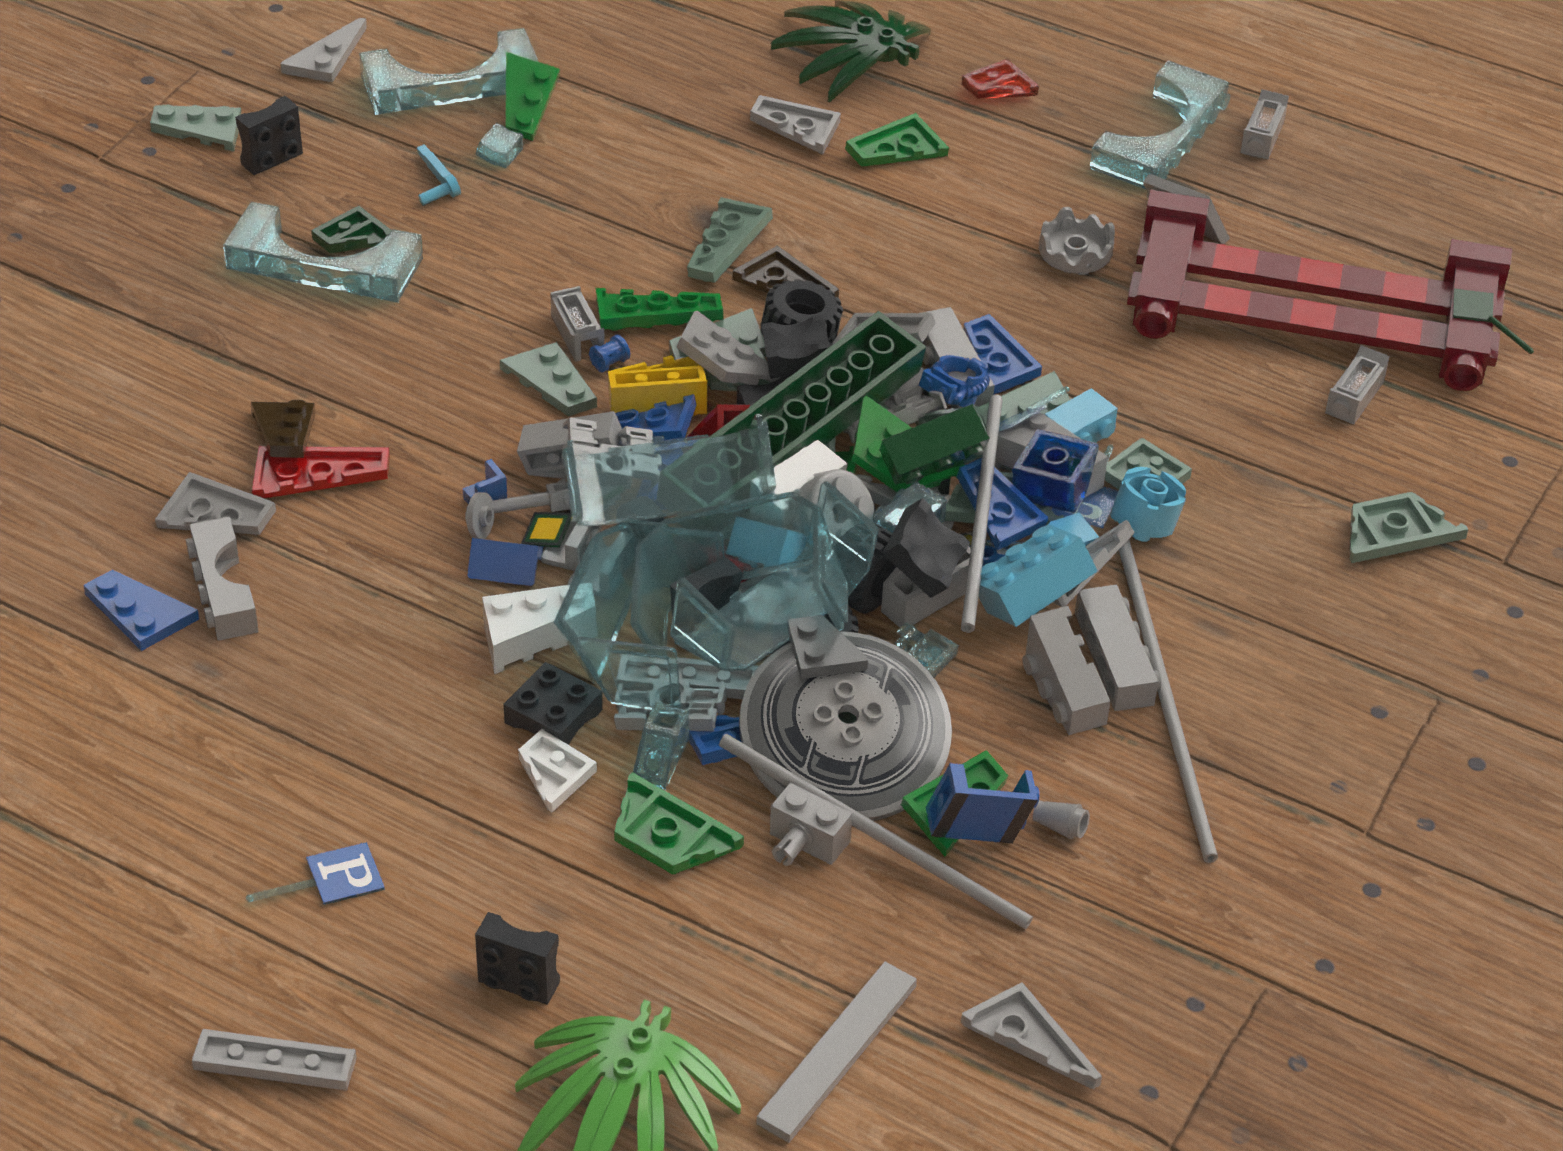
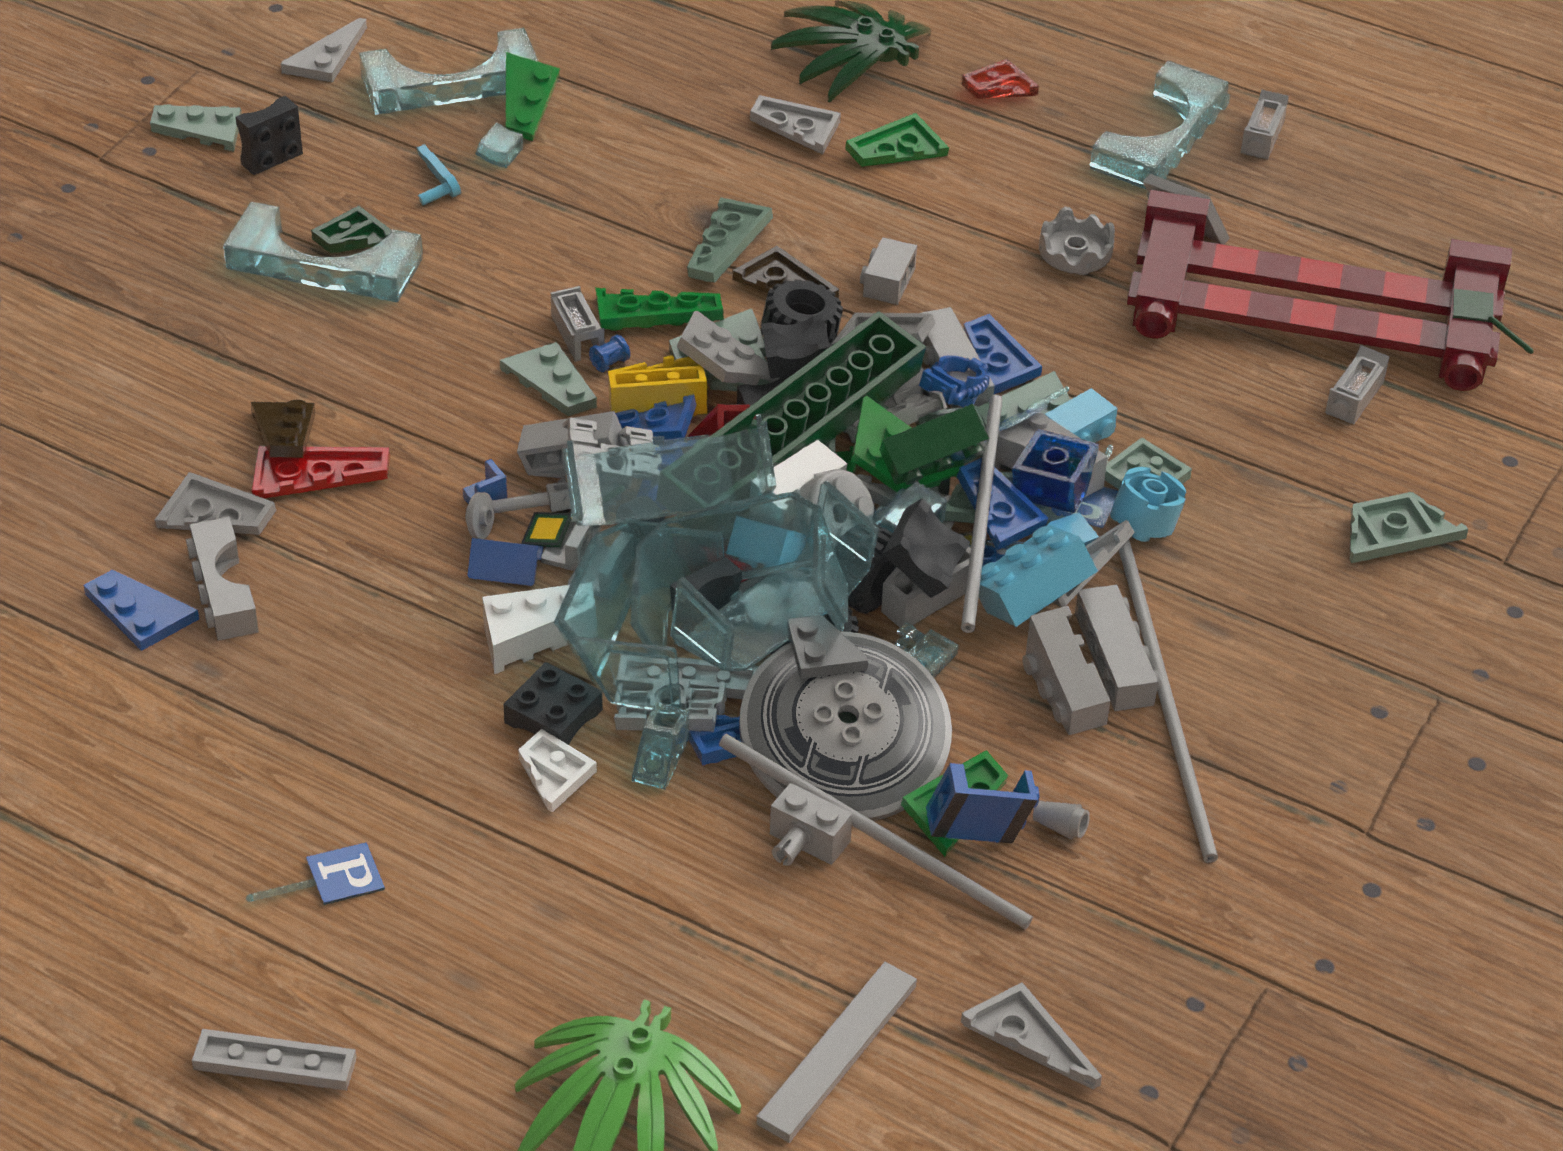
black brick [475,912,560,1005] -> none
green wing [614,772,744,875] -> none
none -> light grey brick [860,237,917,305]

